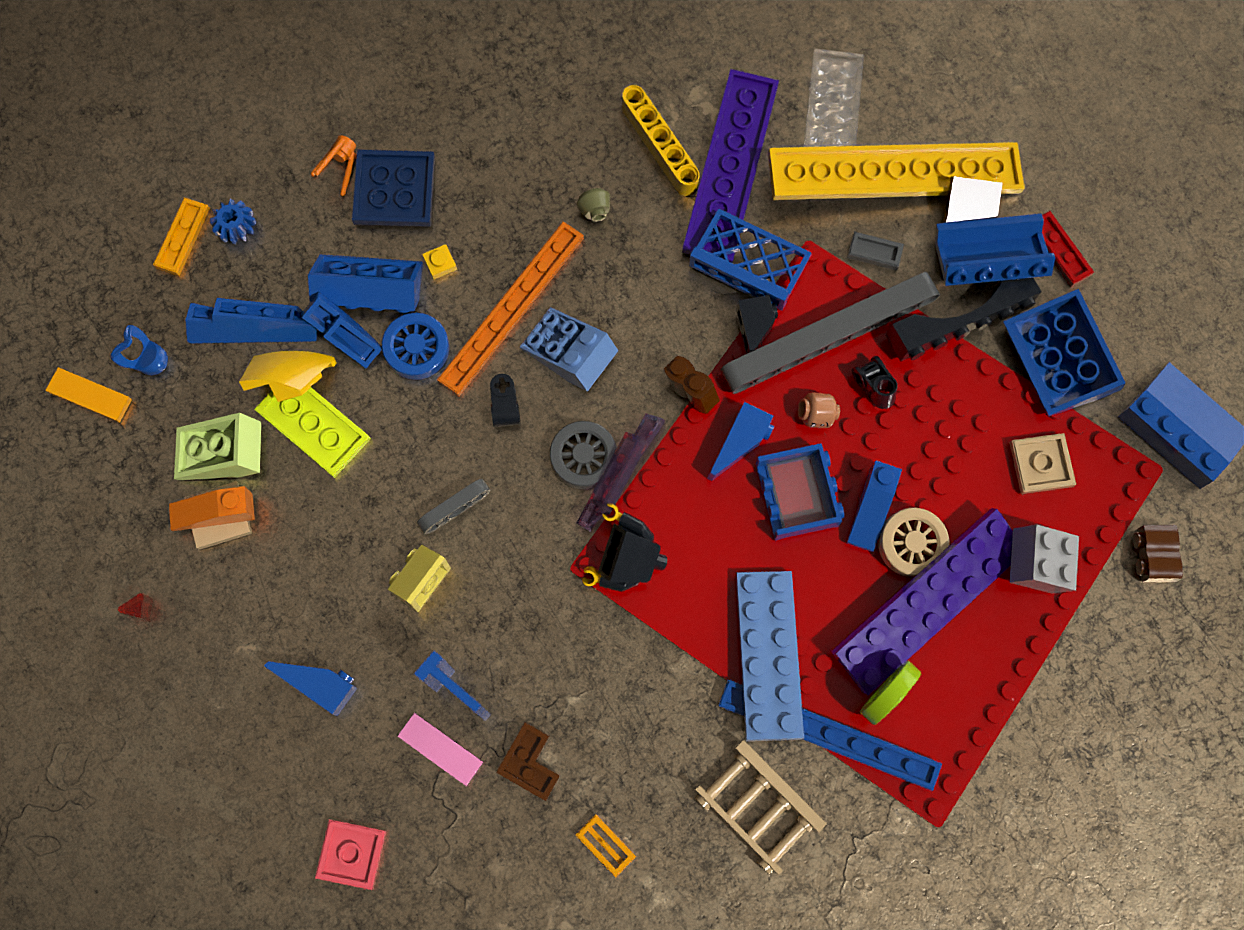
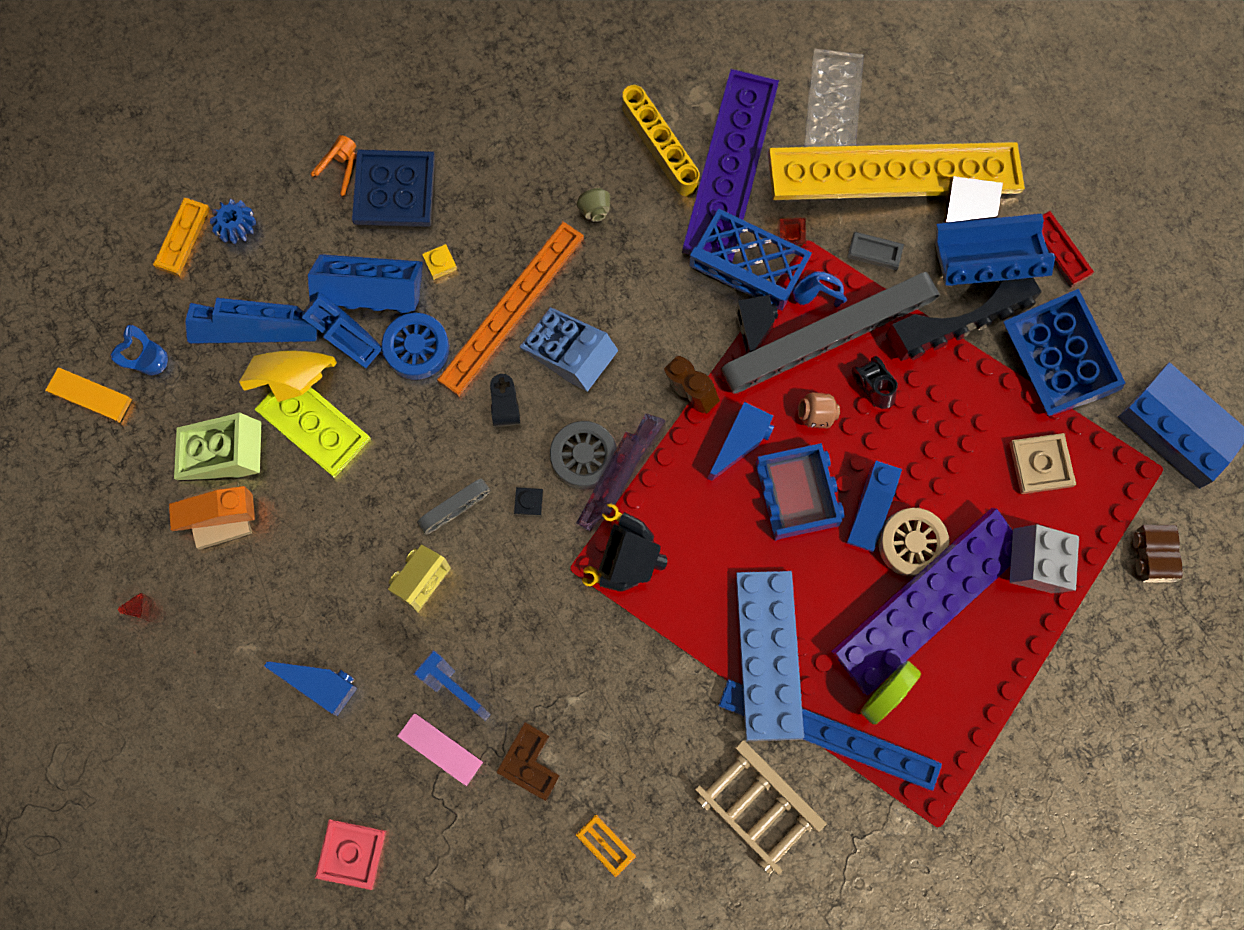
none -> black plate [514,487,544,518]
none -> clear red slope [777,218,806,245]
none -> blue piece [793,271,847,308]

